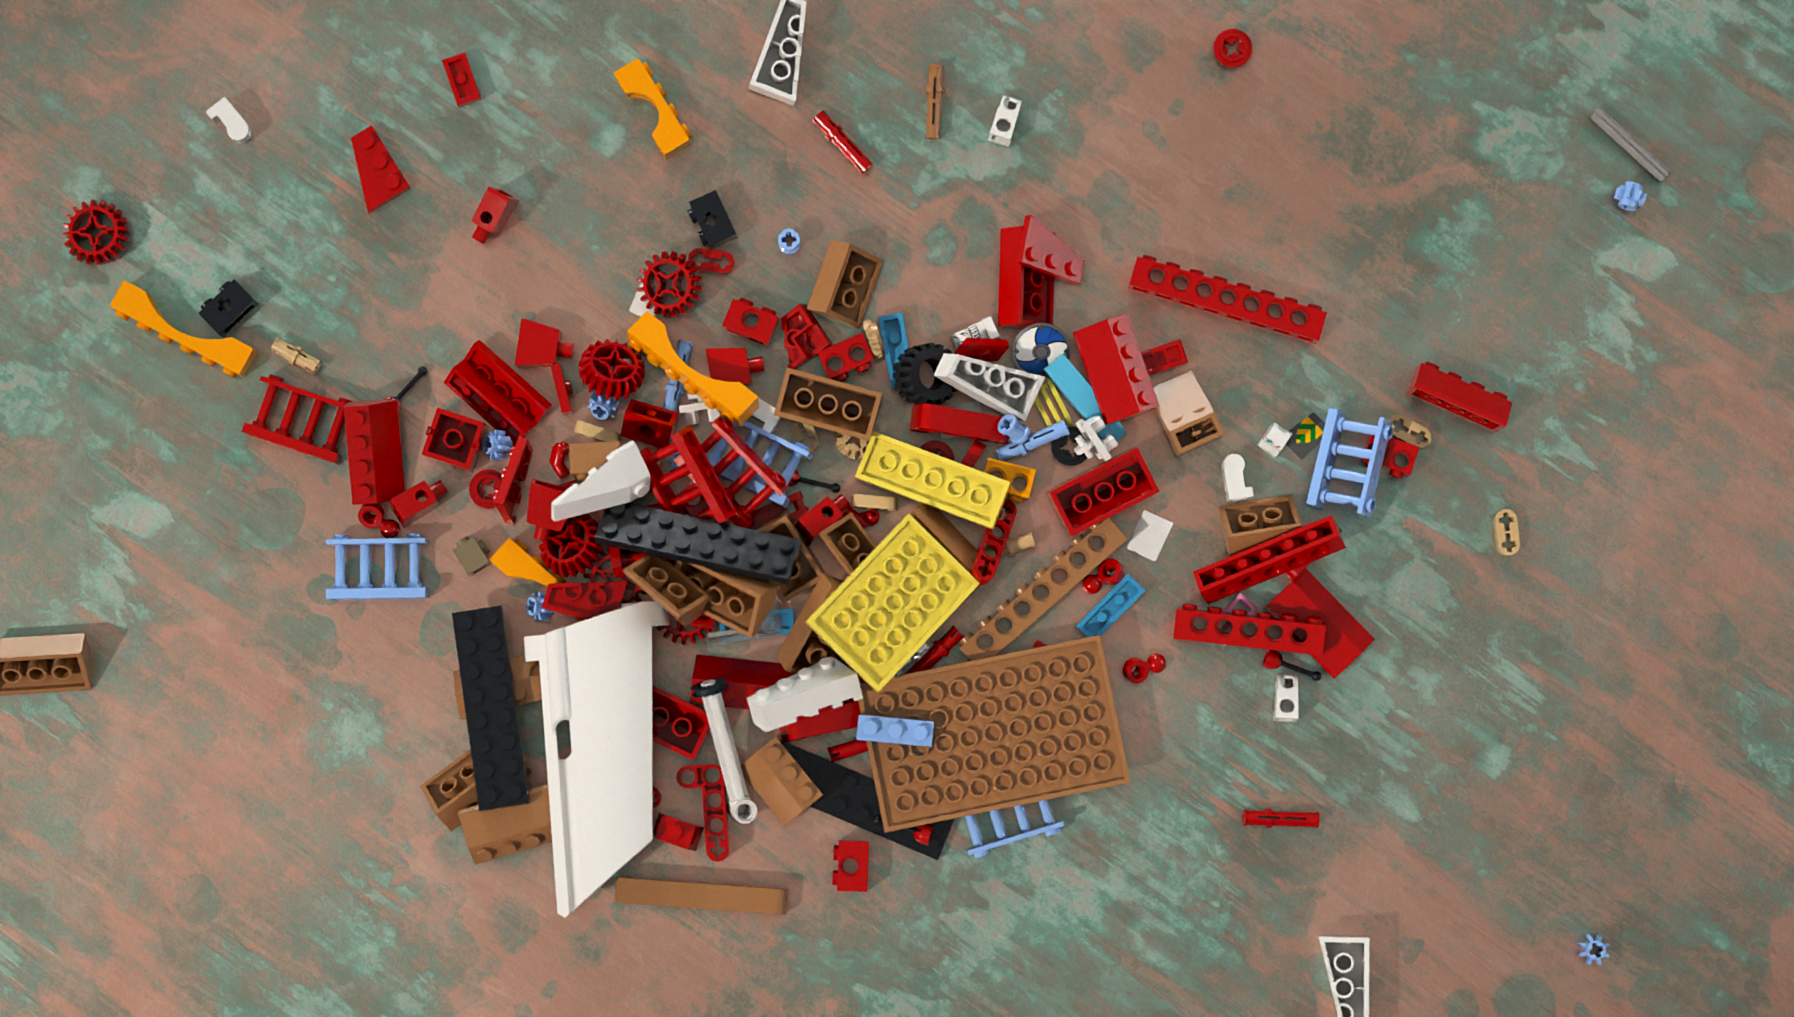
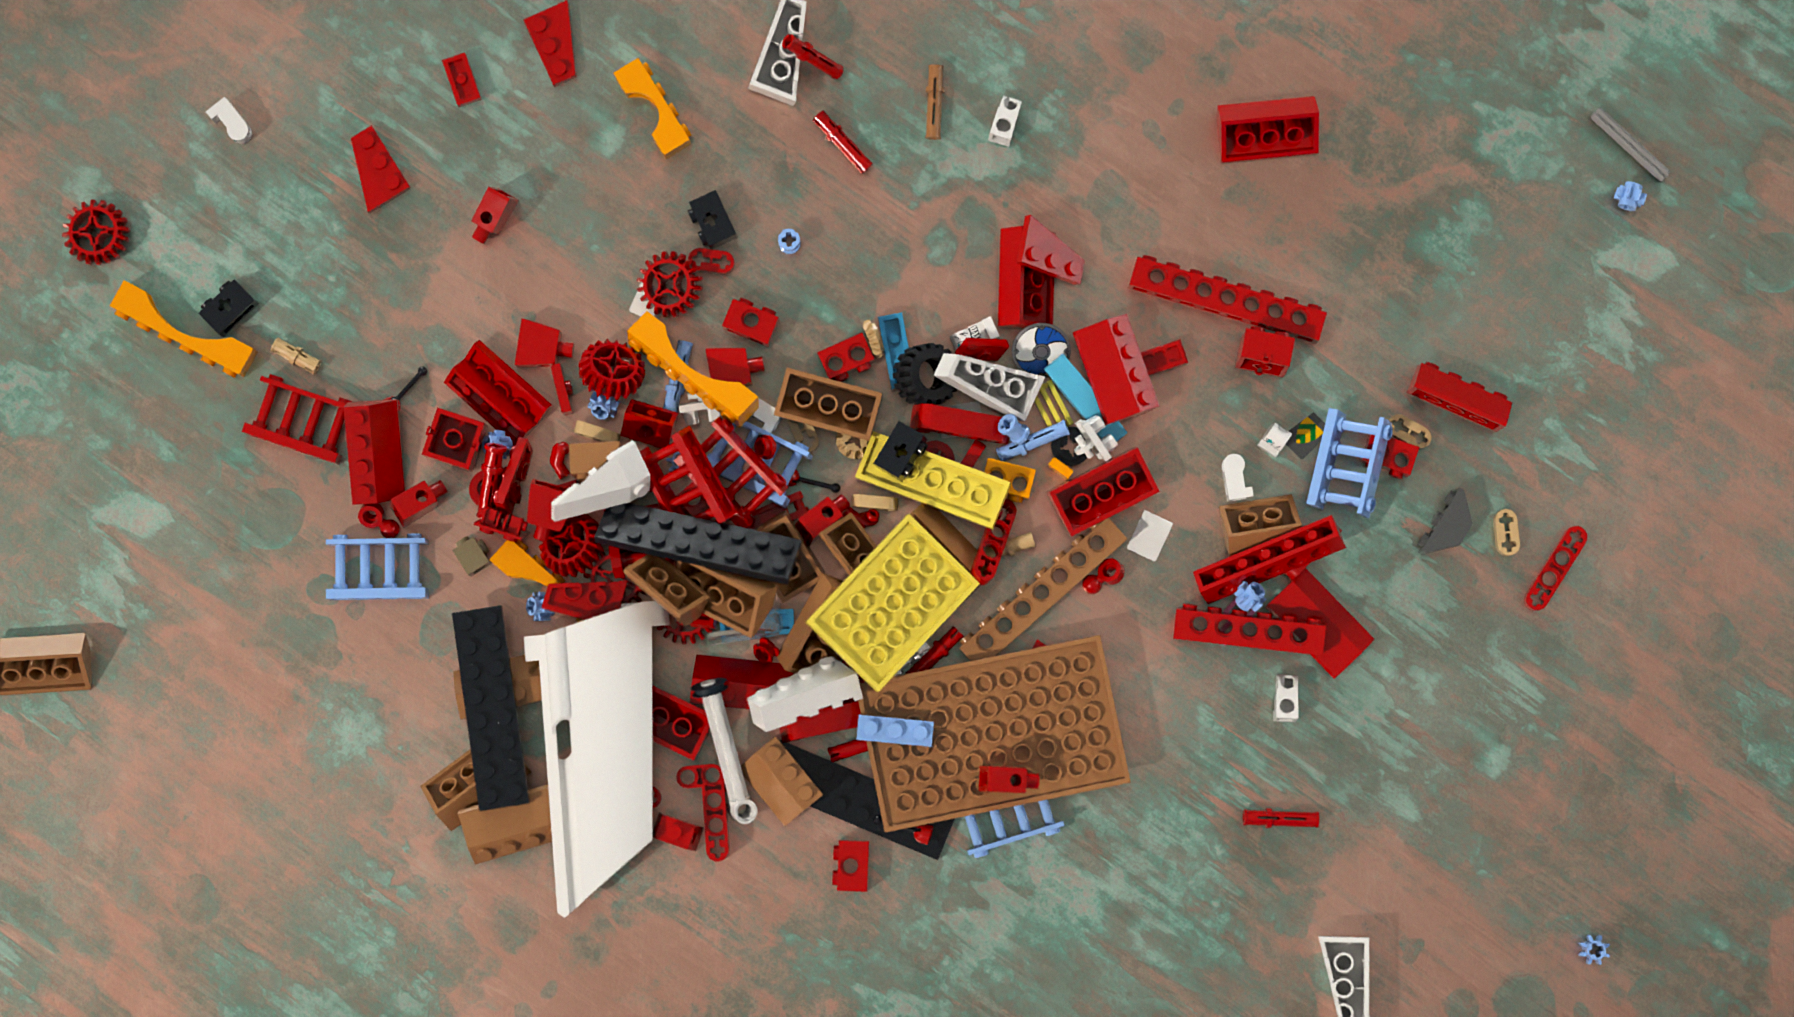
medium nougat beam [614,877,788,915] -> none
red slope [781,304,833,370] -> none
medium nougat slope [807,240,883,329] -> none
dark azure plate [1075,574,1145,638] -> none
red plate [1123,653,1166,684] -> none
slope [1153,370,1224,457] -> none
red gear [1213,29,1253,68] -> none
hinge [1262,650,1322,681] -> none
none -> red hinge [474,506,530,542]
none -> red pin [476,443,507,518]
none -> red wing [523,0,576,87]
none -> red plate [753,637,780,663]
none -> red plate [754,435,777,460]
none -> red pin [782,34,844,79]
none -> black brick [873,421,928,482]
none -> red torso [978,766,1040,793]
none -> light orange tile [1047,457,1073,481]
none -> red slope [1217,96,1319,162]
none -> light blue gear [1234,581,1266,612]
none -> red brick [1235,326,1295,378]
none -> dark grey slope [1418,488,1473,555]
none -> red beam [1524,526,1587,611]

